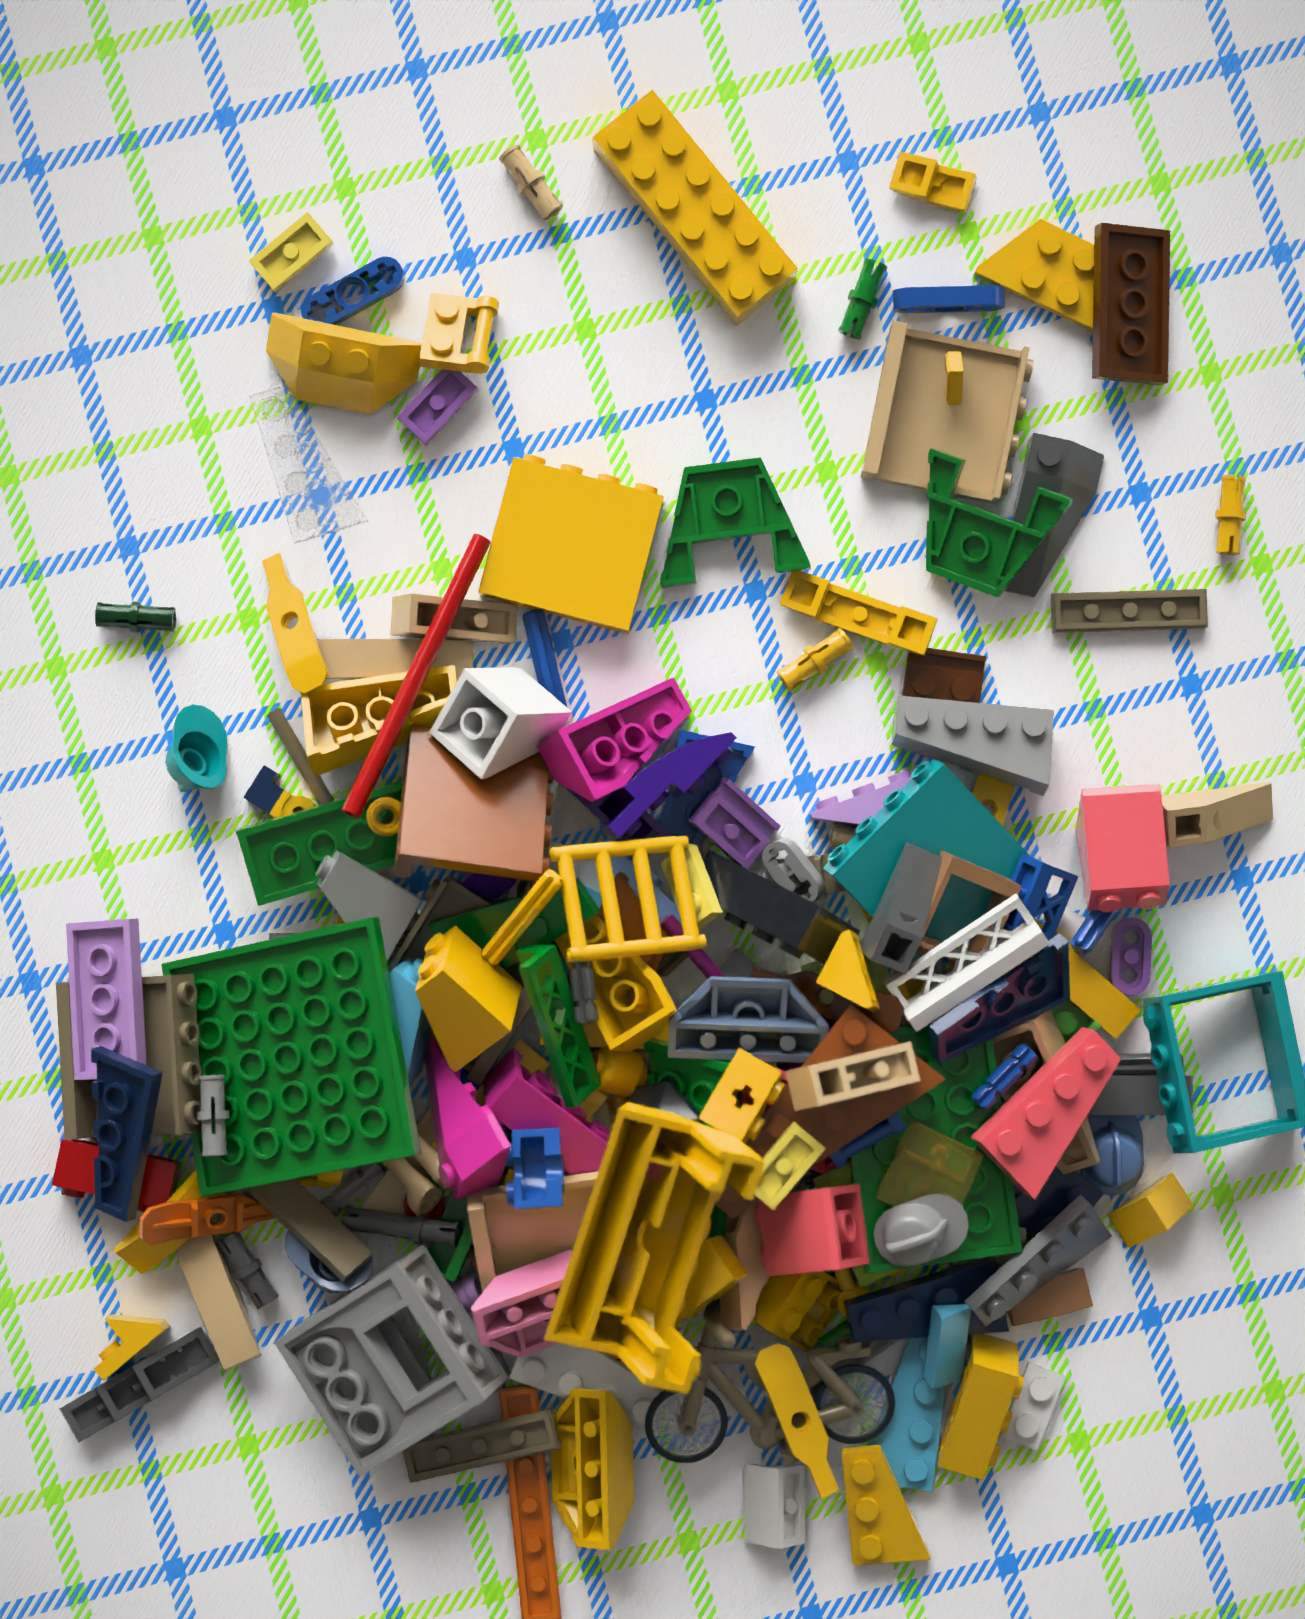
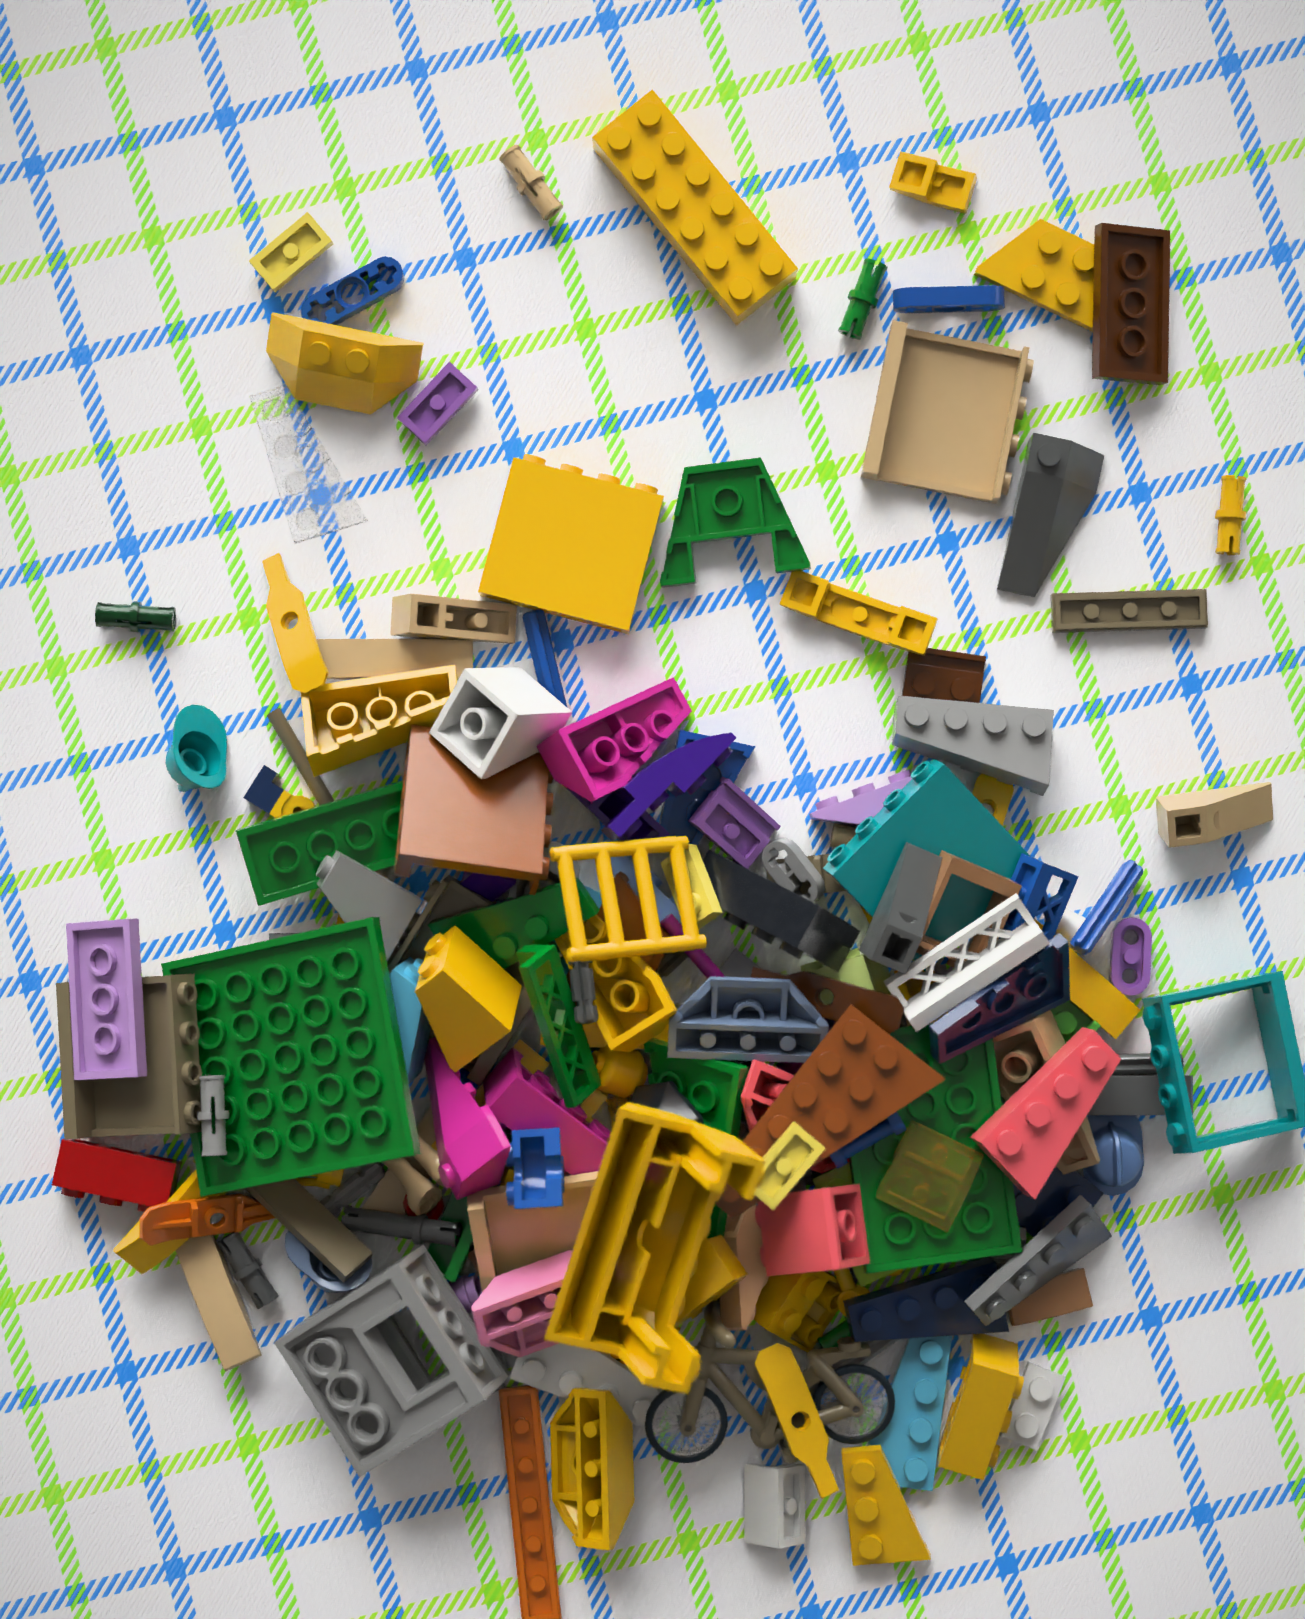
dark grey slope [59,1327,220,1443] -> none
dark blue wing [91,1046,163,1222] -> none
yellow slope [93,1314,170,1381] -> none
red piece [341,534,491,819] -> none
yellow plate [366,797,401,836] -> none
dark tan tile [402,1408,562,1483] -> none
yellow plate [419,293,499,374] -> none
yellow axle [481,869,564,965] -> none
yellow brick [699,1048,786,1144] -> none
yellow pin [776,628,854,692] -> none
tan slope [785,1042,920,1111] -> none
yellow slope [816,930,880,1011] -> none
light grey piece [873,1194,969,1267] -> none
medium azure slope [923,1304,971,1389] -> none
green wing [926,448,1073,597] -> none
yellow tile [945,351,964,405] -> none
blue axle [971,1044,1037,1110] -> none
coral slope [1075,784,1170,912] -> none
yellow slope [1107,1172,1194,1248] -> none

